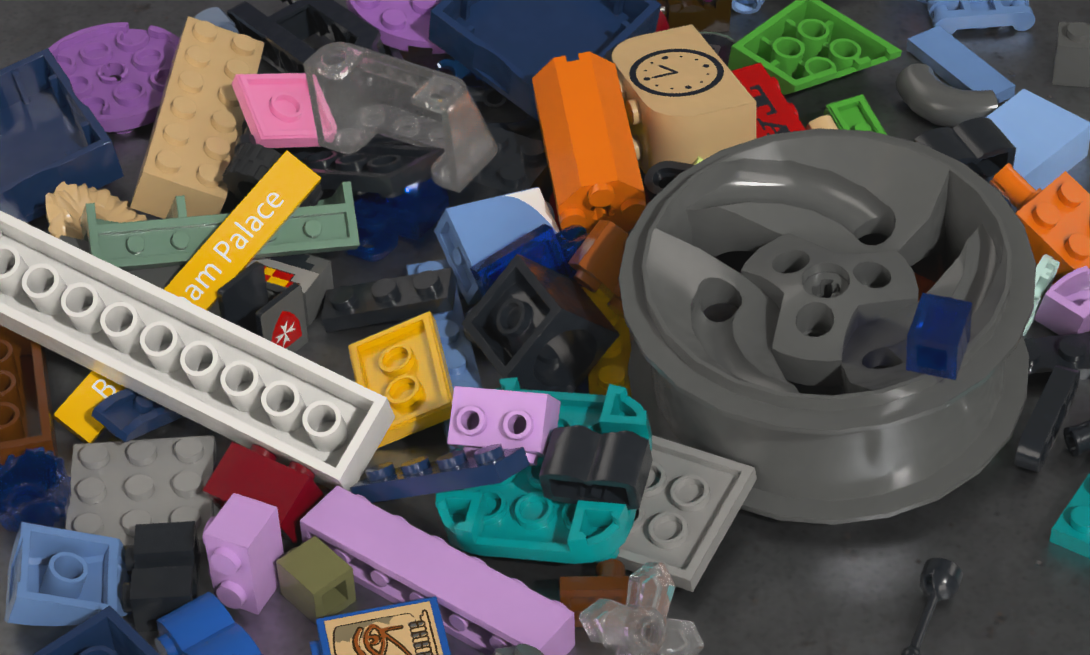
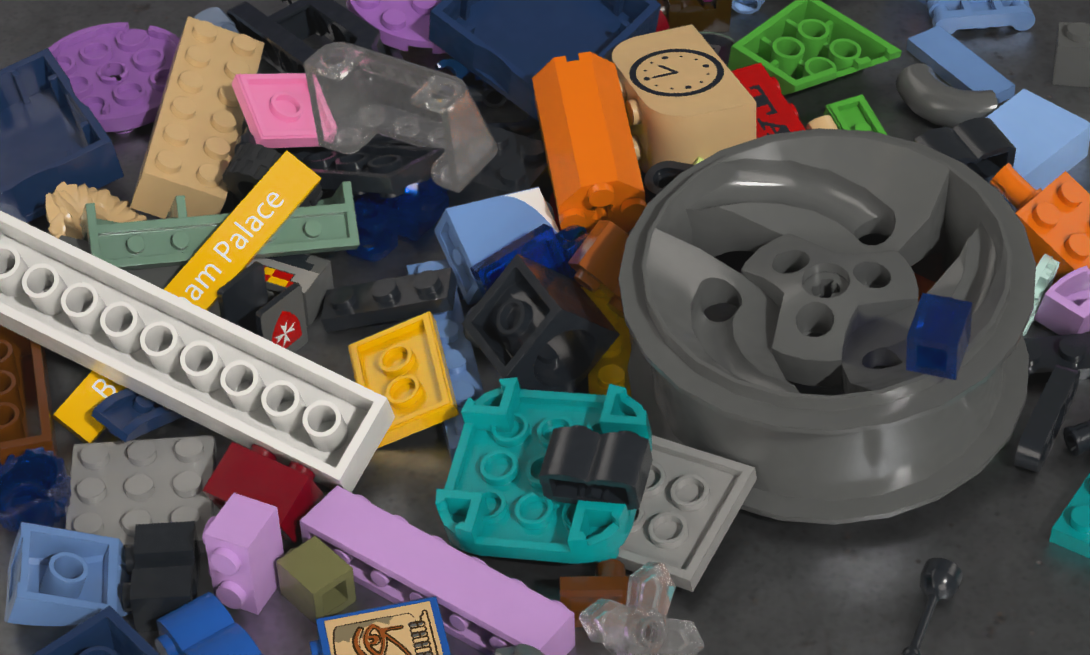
dark blue plate [350,444,529,503] -> none
lavender brick [447,386,561,466] -> none

